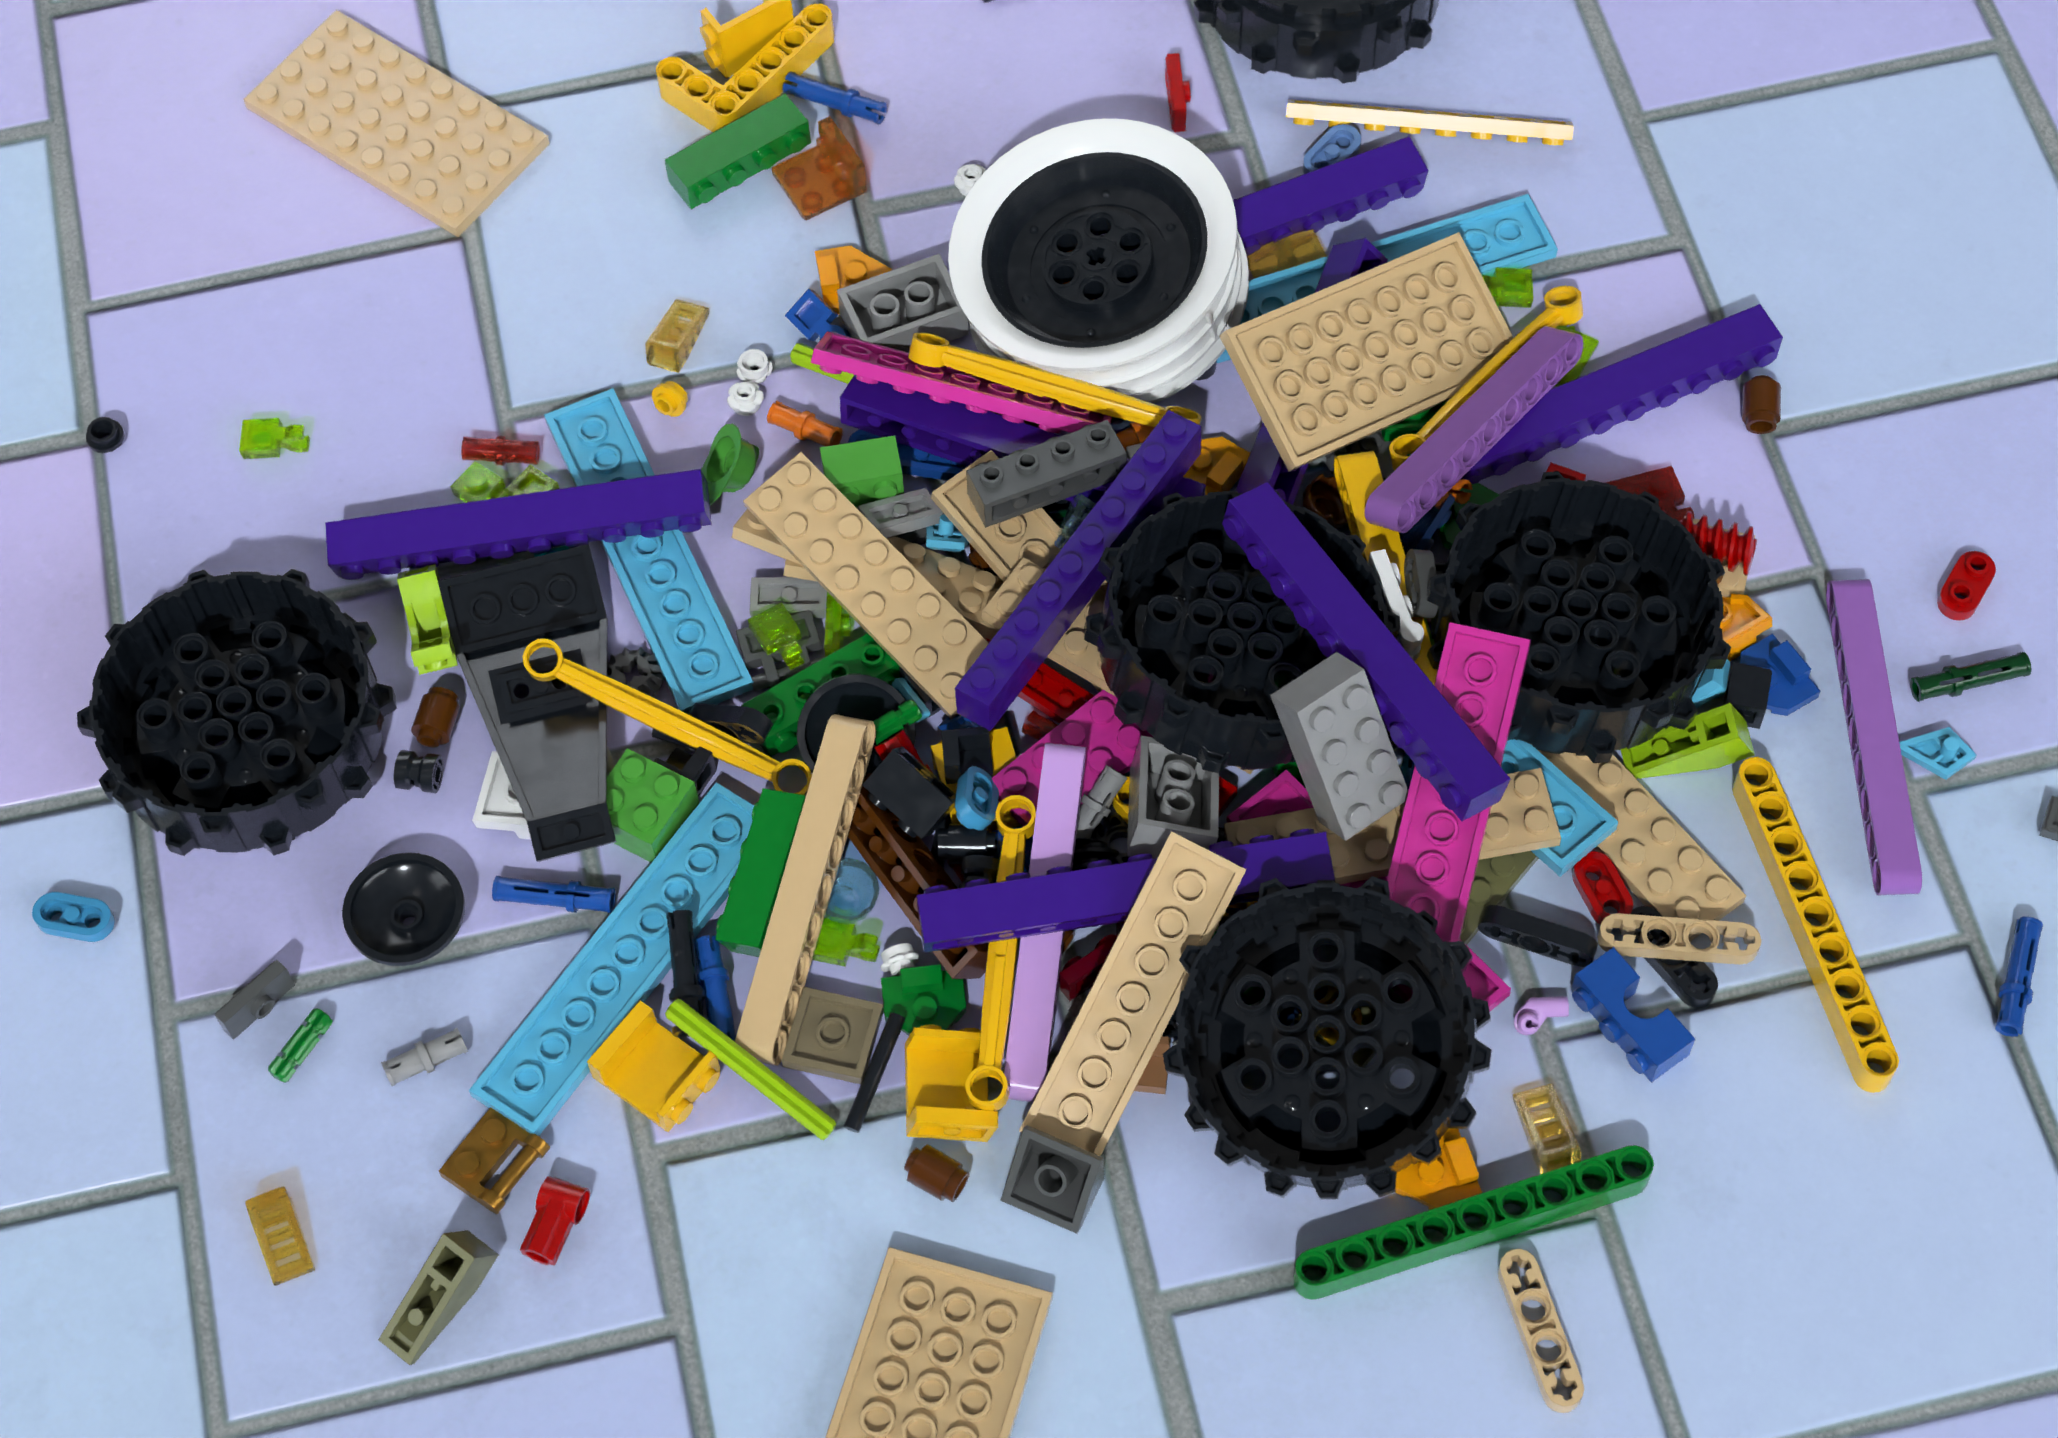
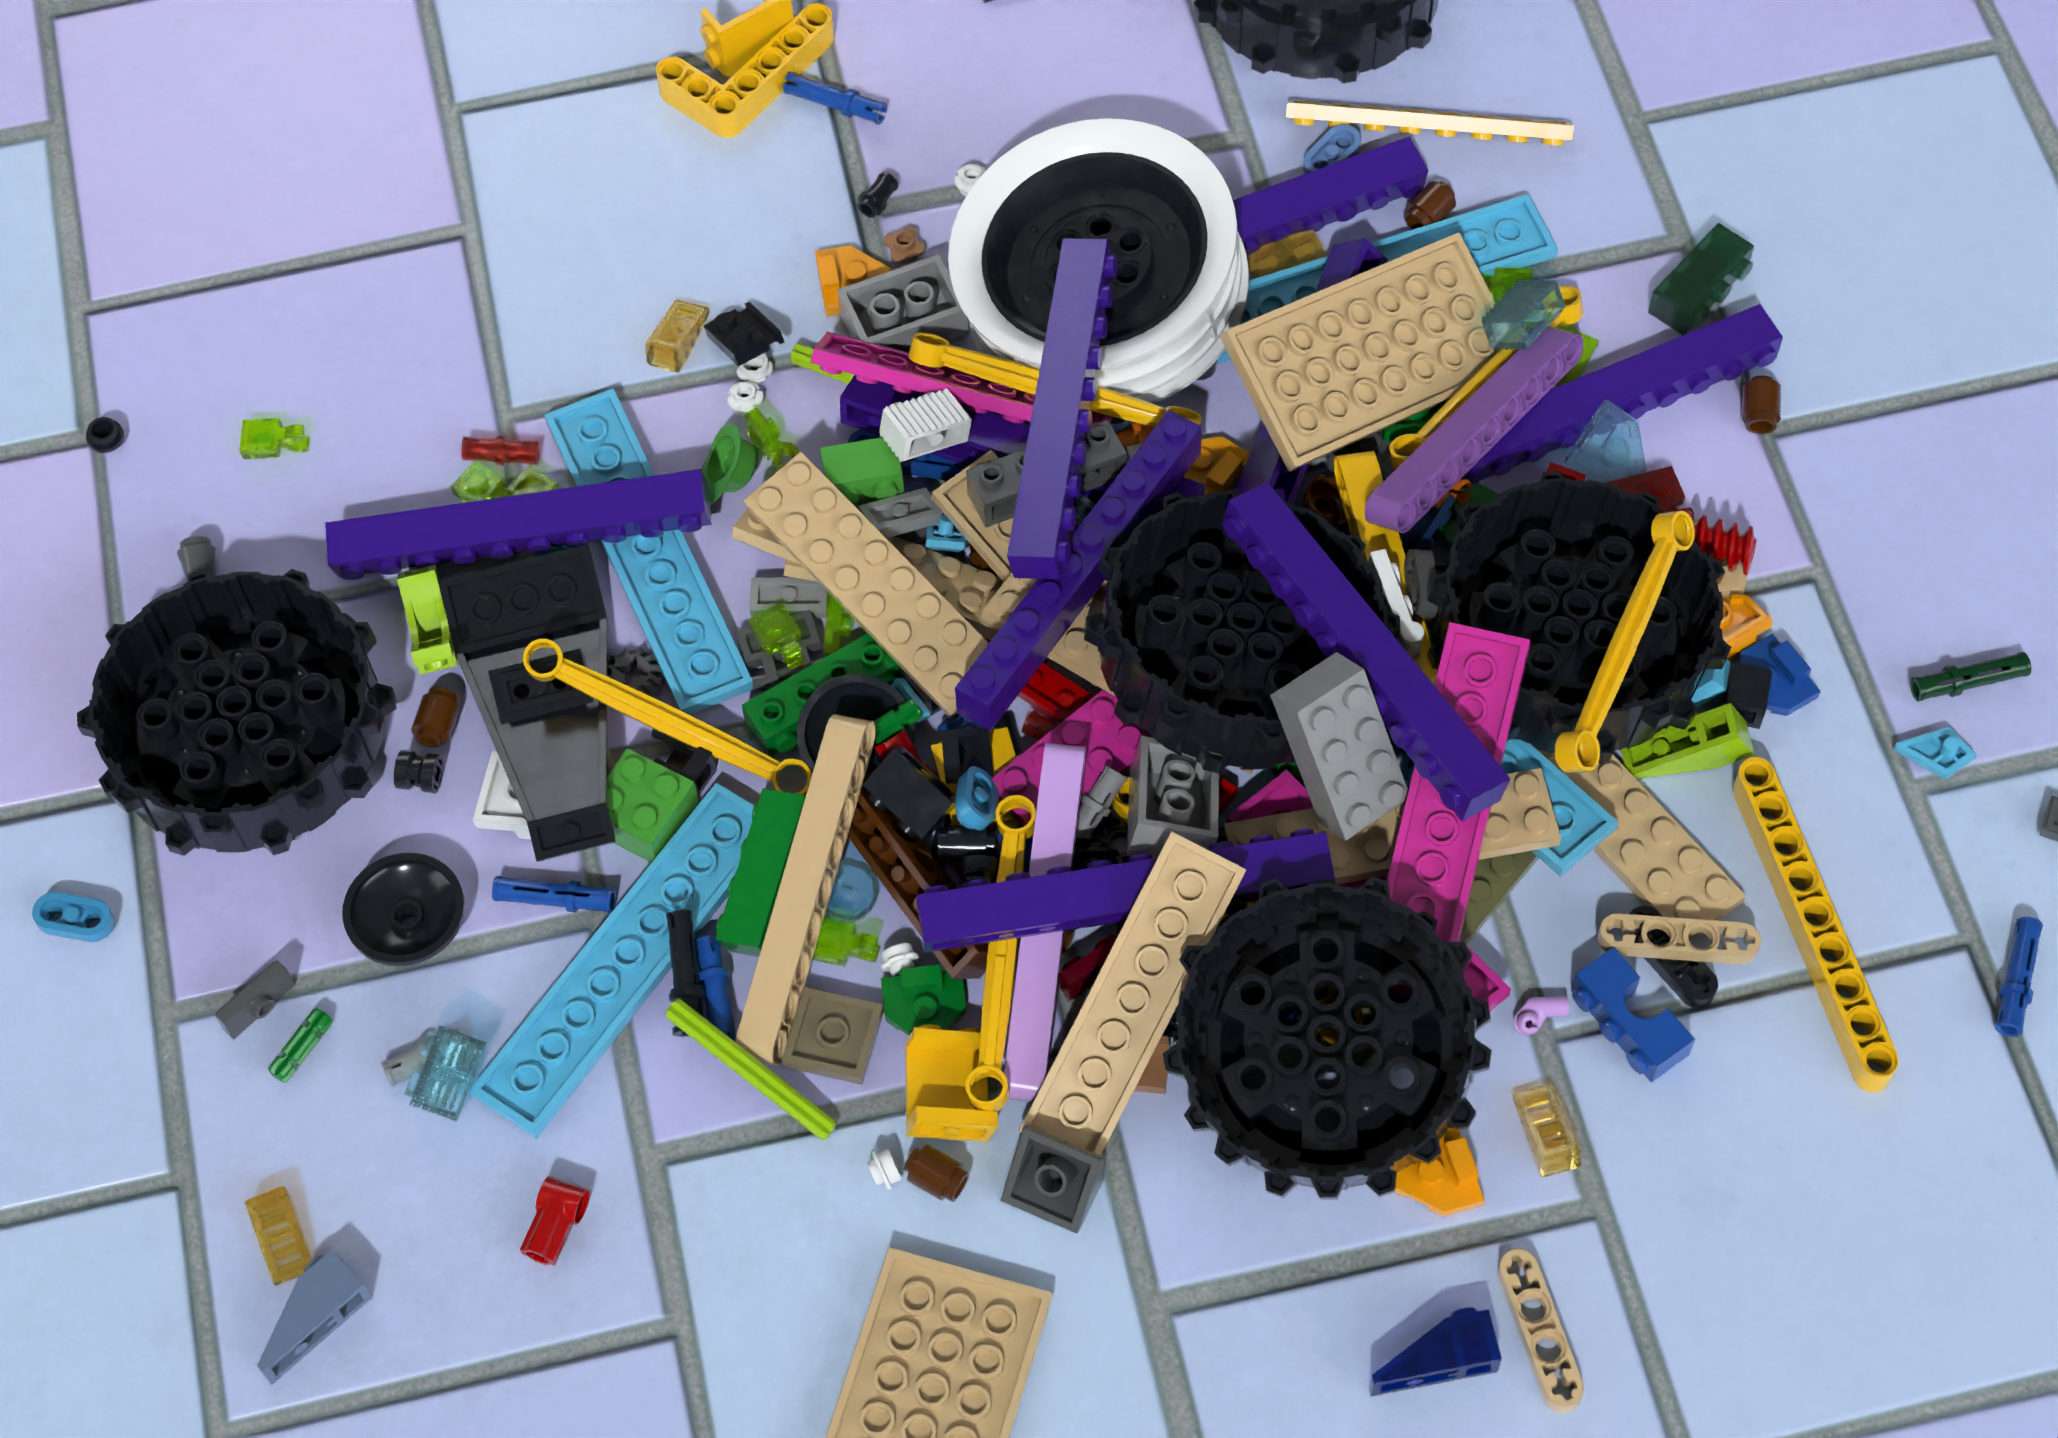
tan plate [243,10,550,237] -> none
olive slope [378,1230,499,1365] -> none
pearl gold plate [439,1107,550,1214] -> none
yellow panel [587,1000,721,1132] -> none
yellow plate [652,381,688,417] -> none
green brick [664,94,811,210] -> none
black beam [689,703,773,743] -> none
orange pin [767,401,843,446] -> none
clear orange bracket [772,116,867,220] -> none
blue plate [785,289,851,342] -> none
black bar [844,1013,906,1133] -> none
red plate [1165,53,1191,132] -> none
green beam [1293,1145,1654,1300] -> none
black beam [1478,905,1598,967] -> none
red plate [1572,851,1633,929] -> none
medium lavender beam [1826,579,1922,895] -> none
red plate [1937,551,1996,621] -> none
none -> dark grey cone [177,536,216,580]
none -> sand blue slope [257,1249,372,1384]
none -> clear light blue brick [404,1026,486,1123]
none -> black plate [703,302,784,367]
none -> clear neon green plate [744,408,799,471]
none -> black pin [857,172,899,218]
none -> white plate [867,1149,902,1189]
none -> white brick [879,388,972,462]
none -> medium nougat plate [883,227,925,264]
none -> dark purple brick [1007,239,1118,579]
none -> clear blue slope [1369,1307,1502,1397]
none -> reddish brown brick [1404,181,1456,230]
none -> clear light blue brick [1481,280,1565,351]
none -> yellow piece [1555,511,1695,773]
none -> clear light blue plate [1562,400,1647,483]
none -> clear green brick [1648,223,1754,335]

